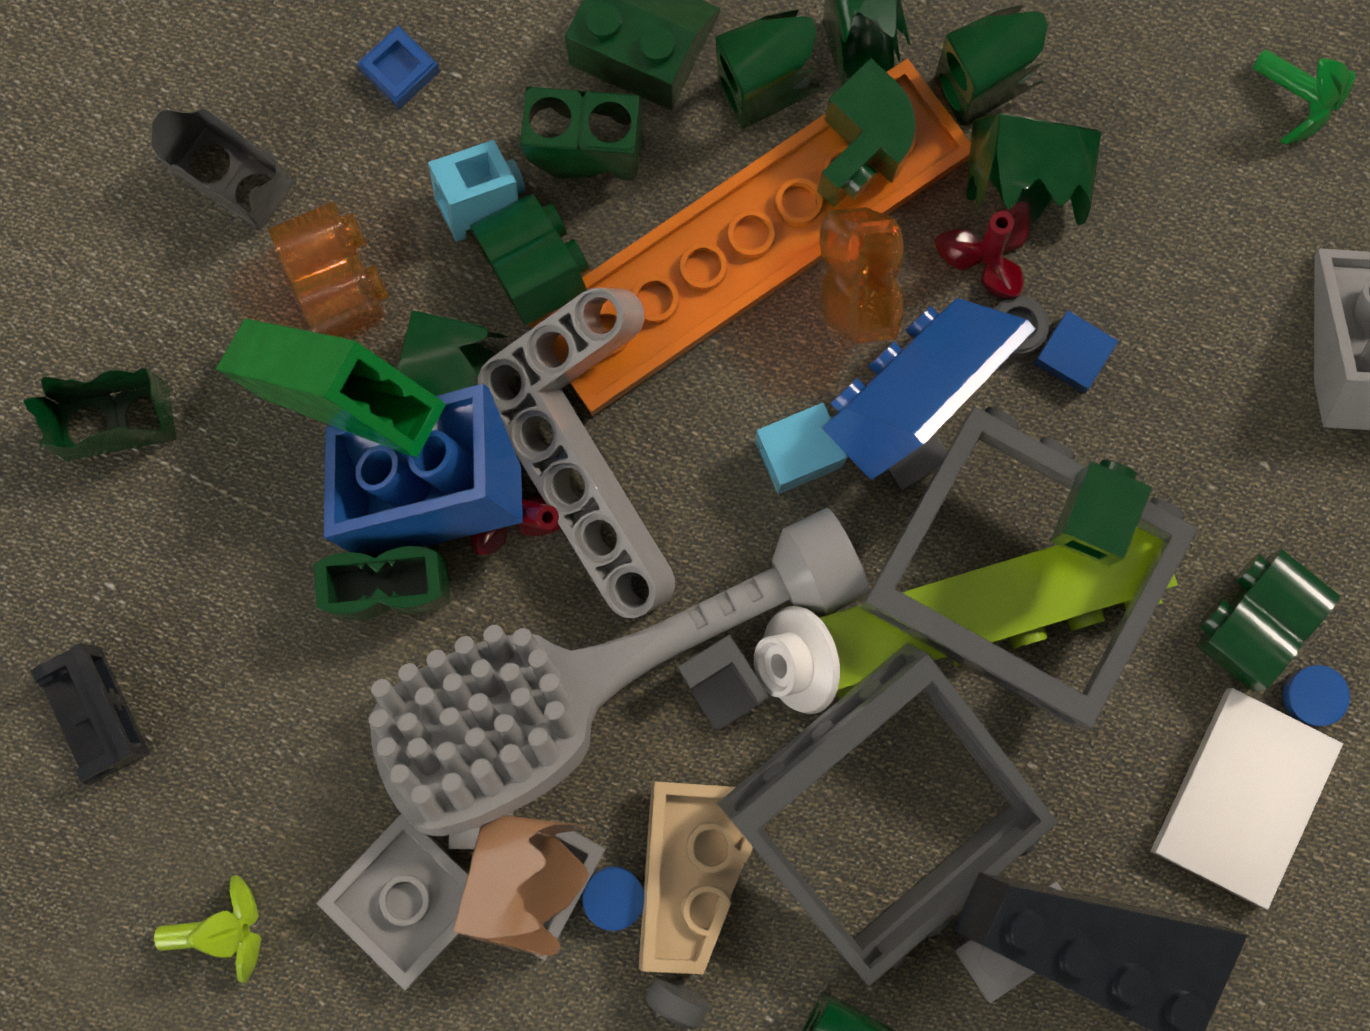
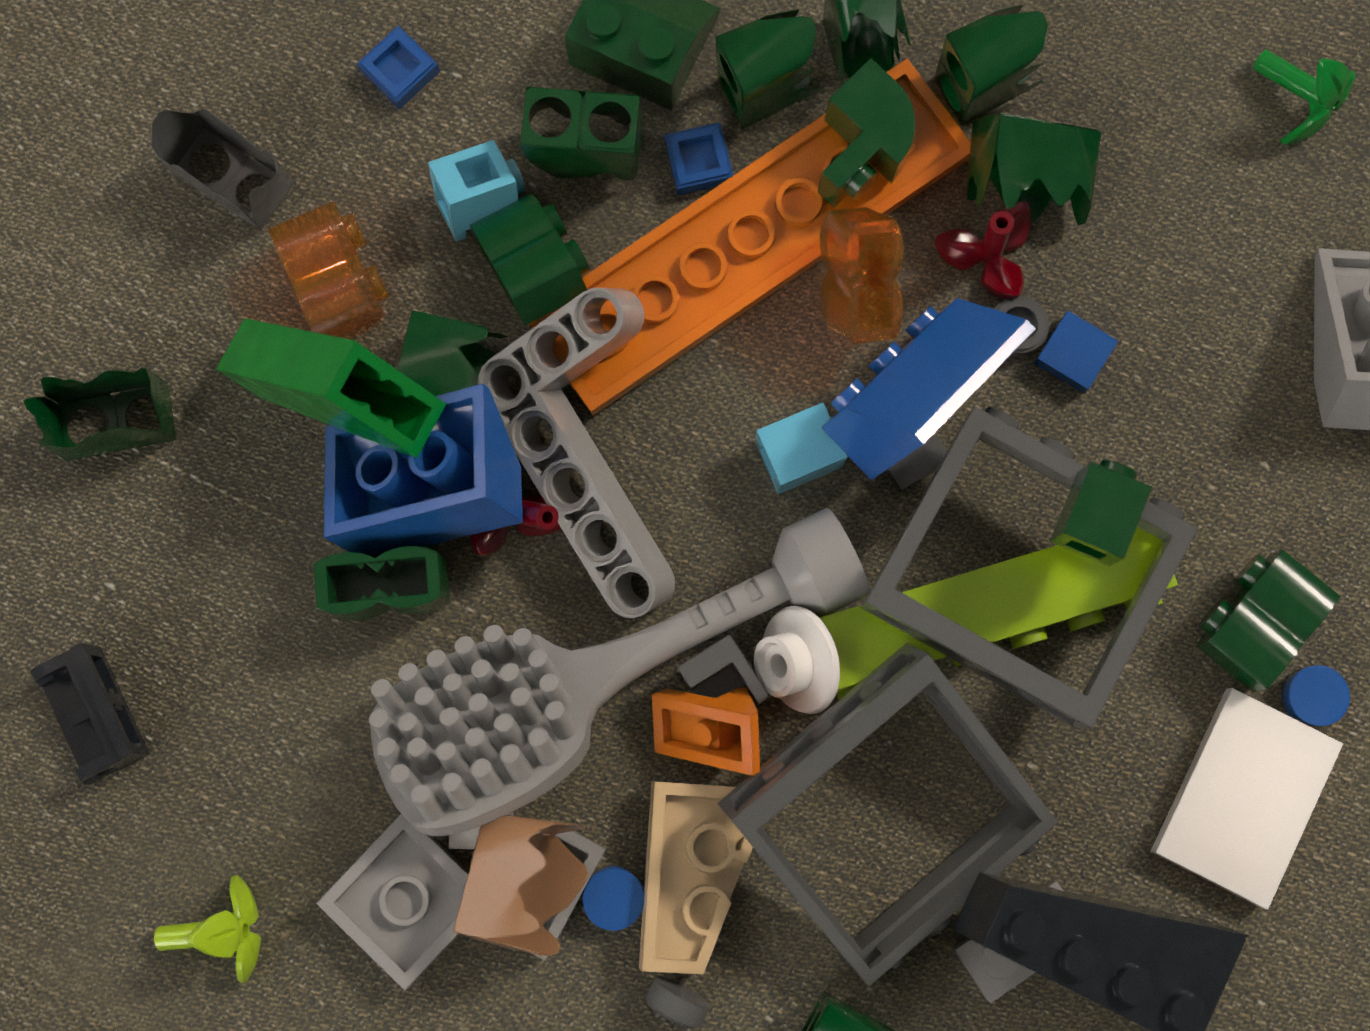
none -> orange slope [652,686,760,776]
none -> blue tile [664,122,733,195]

